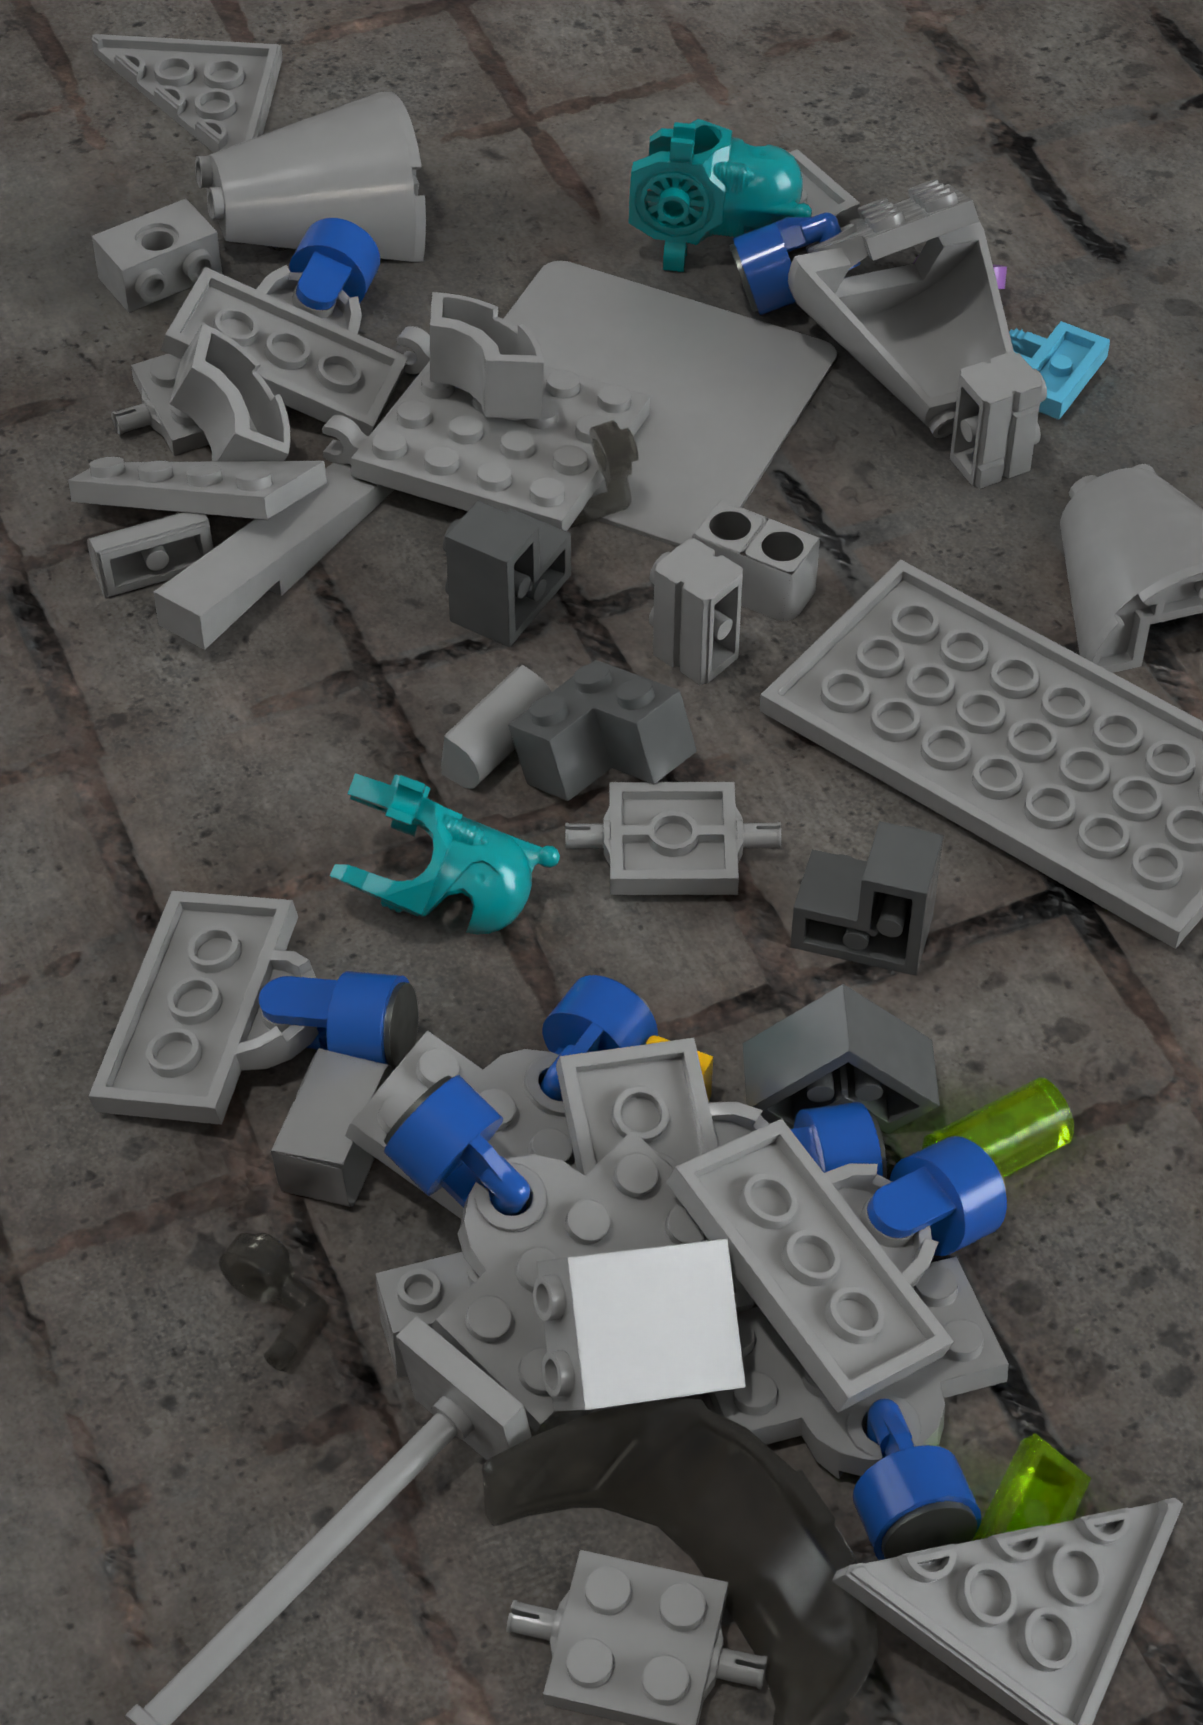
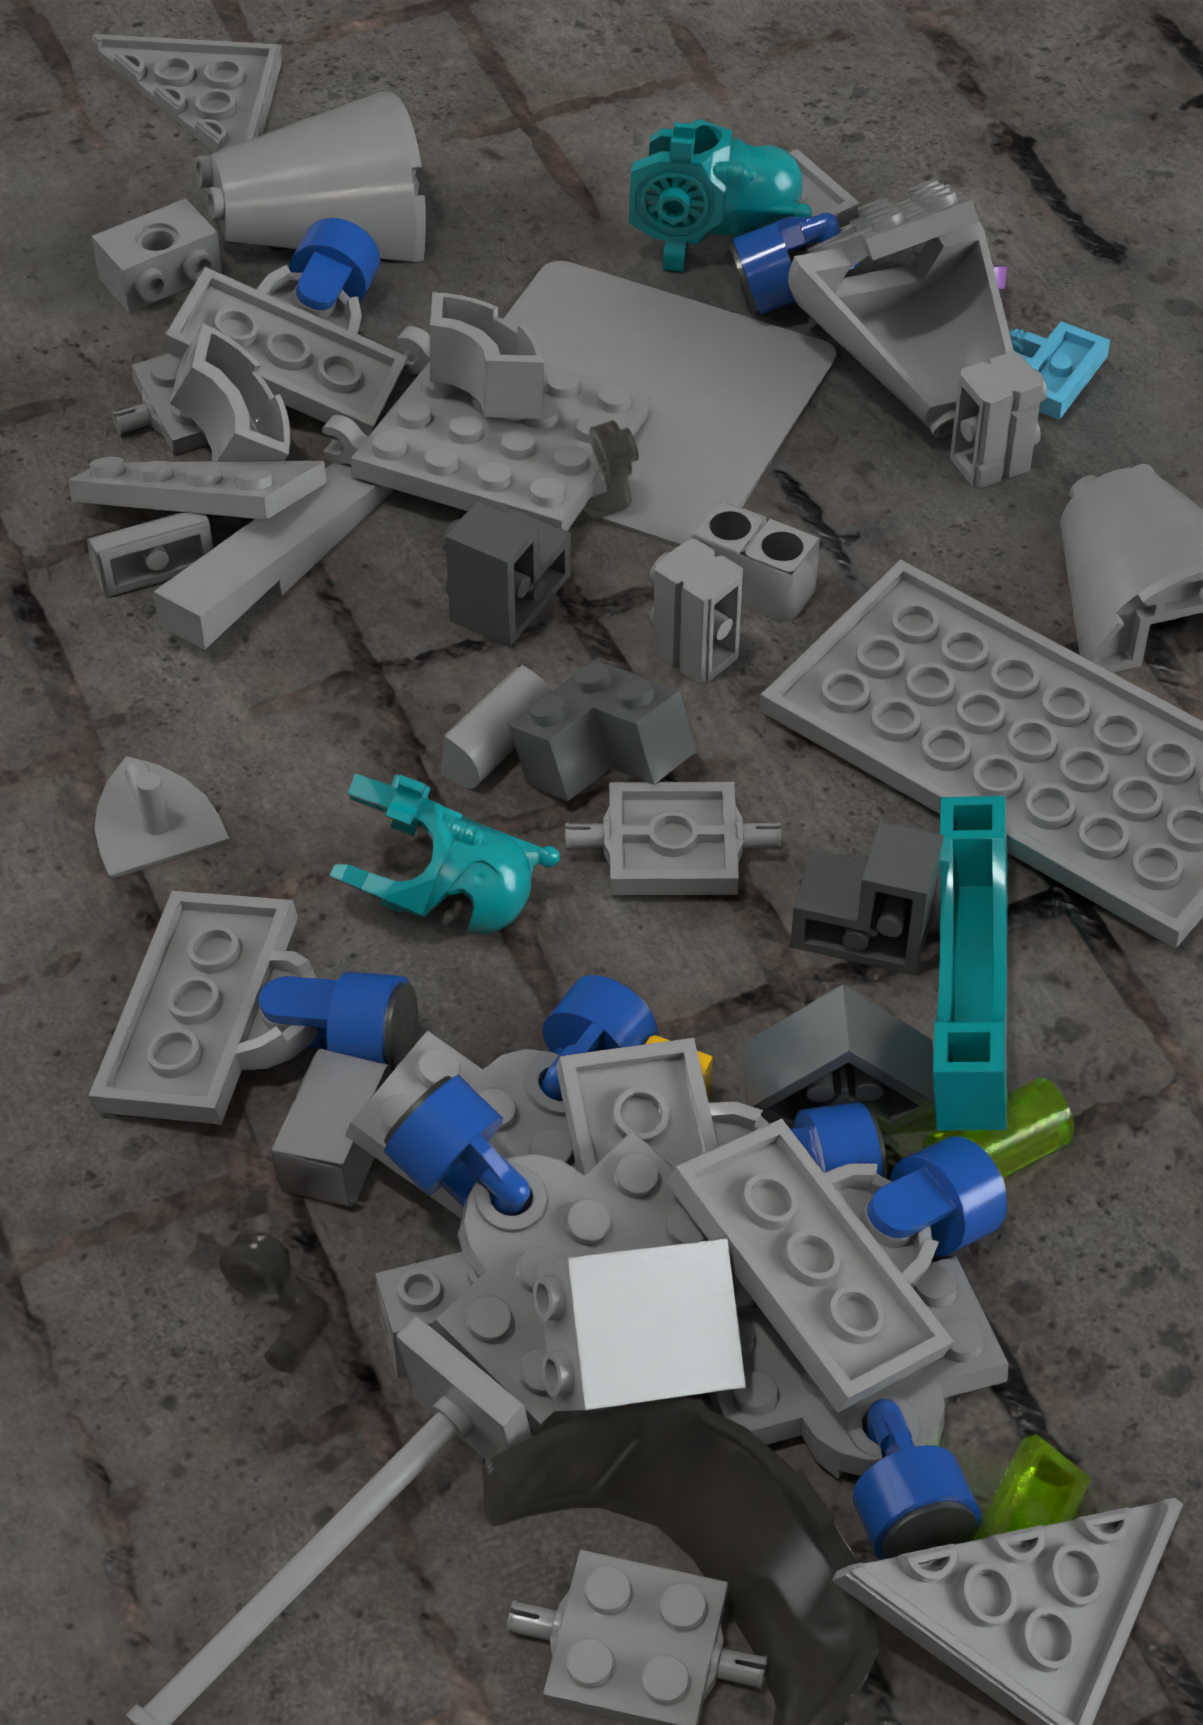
none -> light grey shield [95,756,230,879]
none -> teal arch [933,796,1008,1131]

